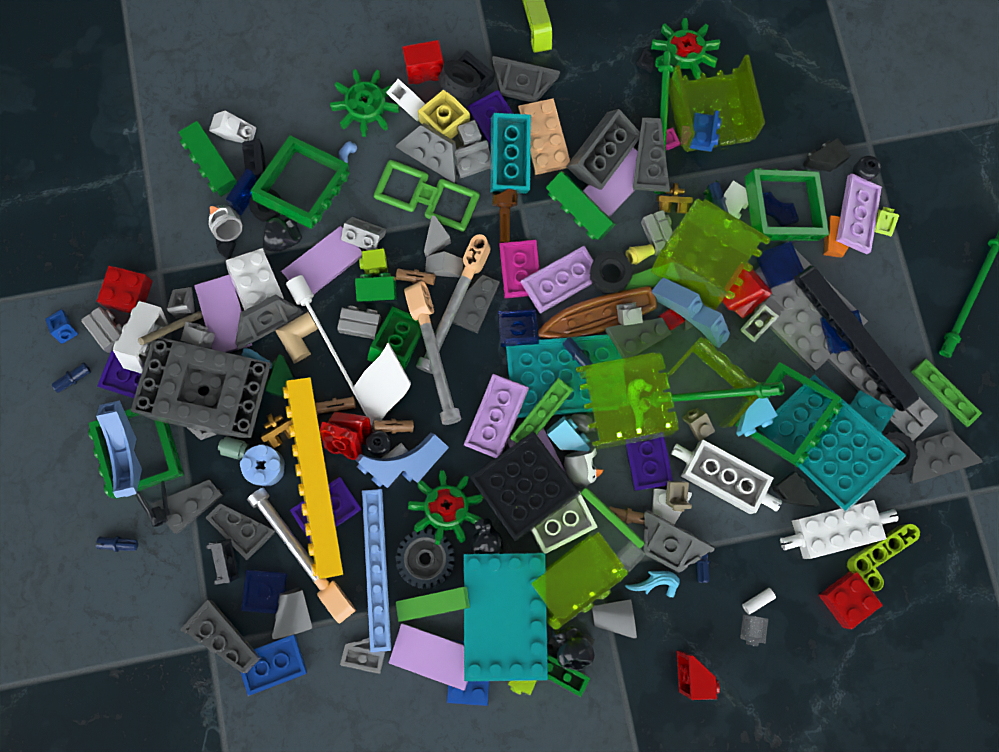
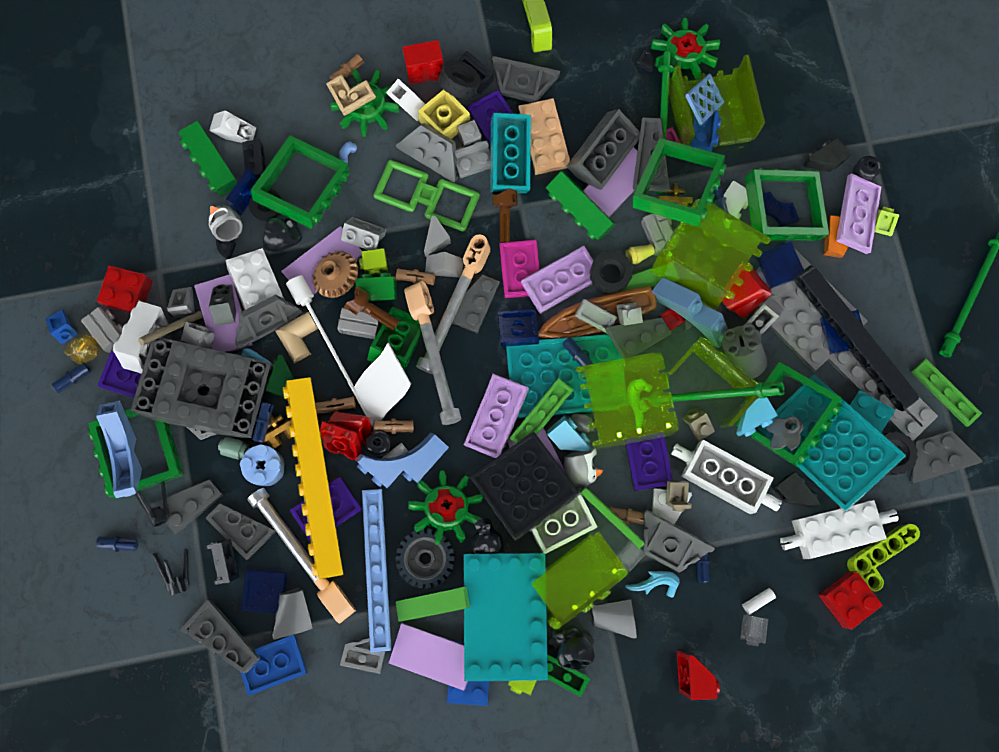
none -> clear yellow piece [64,334,99,364]
none -> black plant [153,549,189,596]
none -> pearl dark grey slope [209,284,236,326]
none -> dark blue axle [253,403,274,443]
none -> medium nougat gear [312,250,358,298]
none -> tan brick [326,75,376,116]
none -> medium nougat pin [329,54,364,80]
none -> reddish brown piece [344,286,399,330]
none -> light grey tile [574,299,617,333]
none -> green window [633,138,727,227]
none -> medium blue window [685,74,724,125]
none -> dark grey cylinder [722,324,767,379]
none -> dark grey plate [765,417,803,450]

